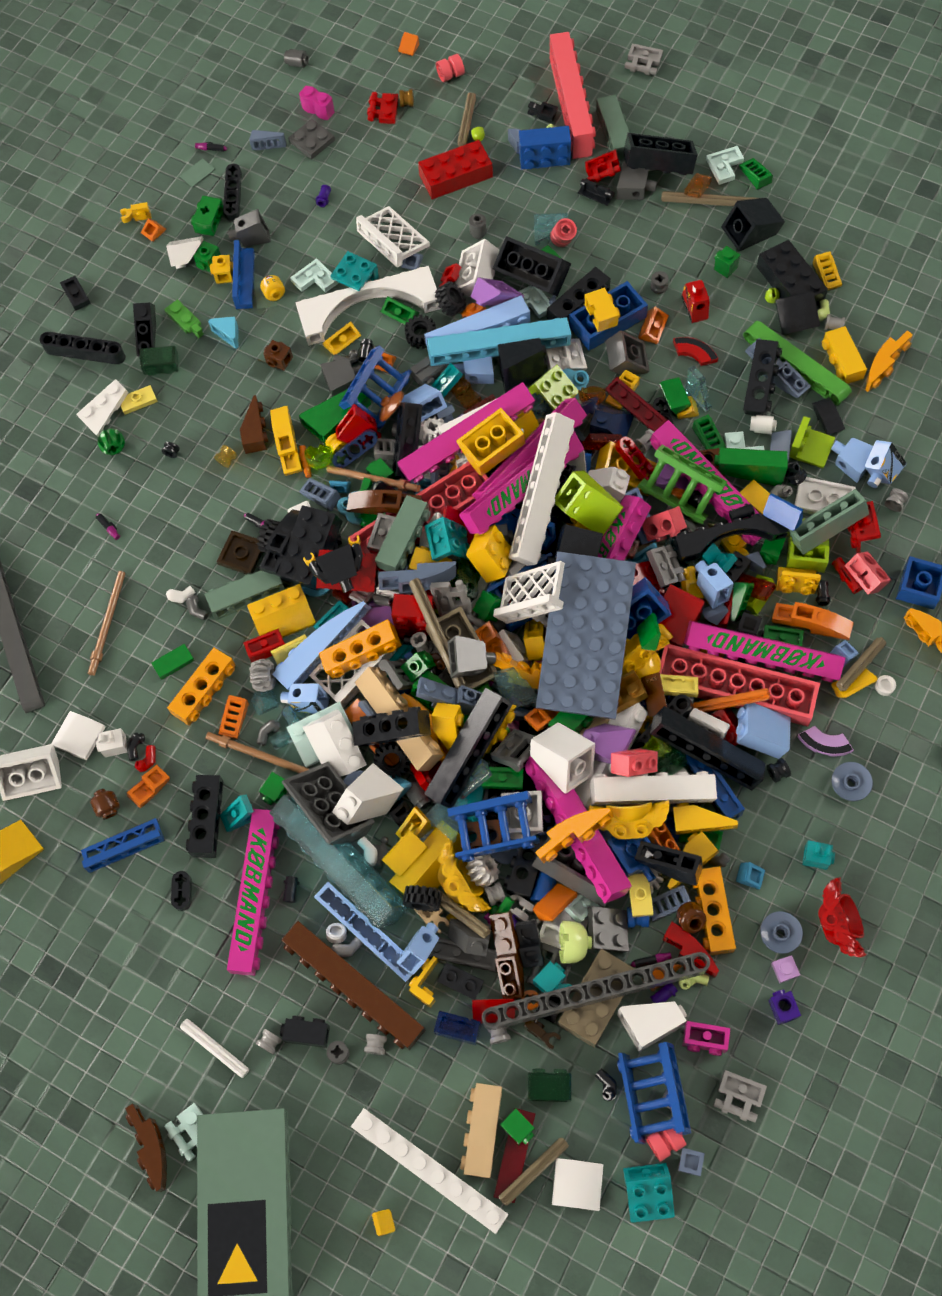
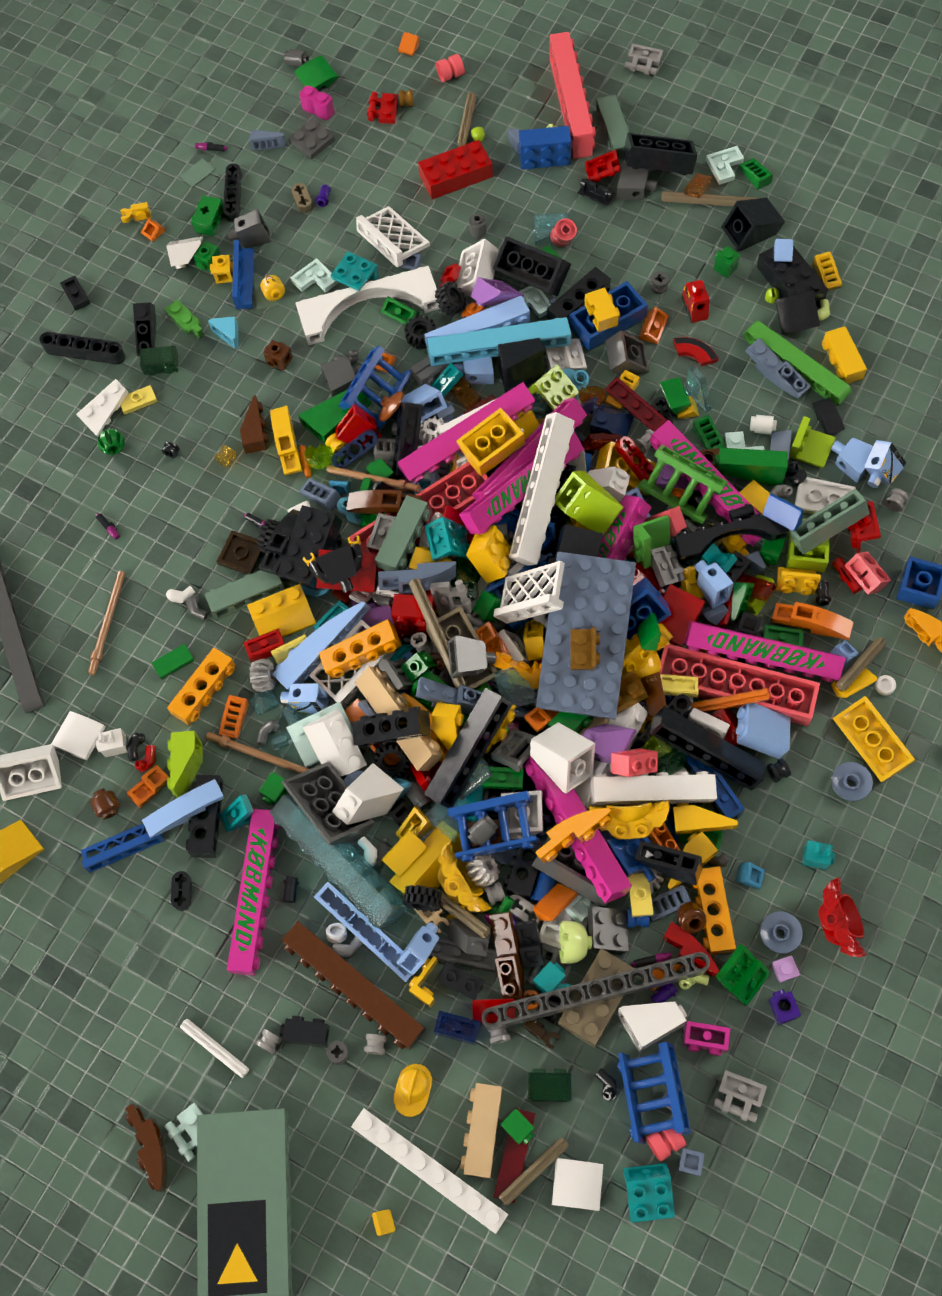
yellow slope [322,321,361,355] -> none
black pin [359,339,374,362] -> none
black plate [527,101,558,123] -> none
black brick [743,339,782,416] -> none
lavender tile [797,726,853,757] -> none
light grey bush [824,314,845,330] -> none
light orange slope [865,330,913,392] -> none
none -> light blue slope [142,779,224,838]
none -> lime slope [167,731,203,798]
none -> dark tan beam [292,183,312,213]
none -> green slope [294,55,339,90]
none -> yellow piece [394,1064,432,1117]
none -> dark grey brick [467,815,498,846]
none -> pearl gold bracket [570,627,600,670]
none -> bright green bracket [633,515,670,569]
none -> green slope [715,944,771,1006]
none -> light blue slope [774,239,793,262]
none -> yellow slope [833,696,915,783]

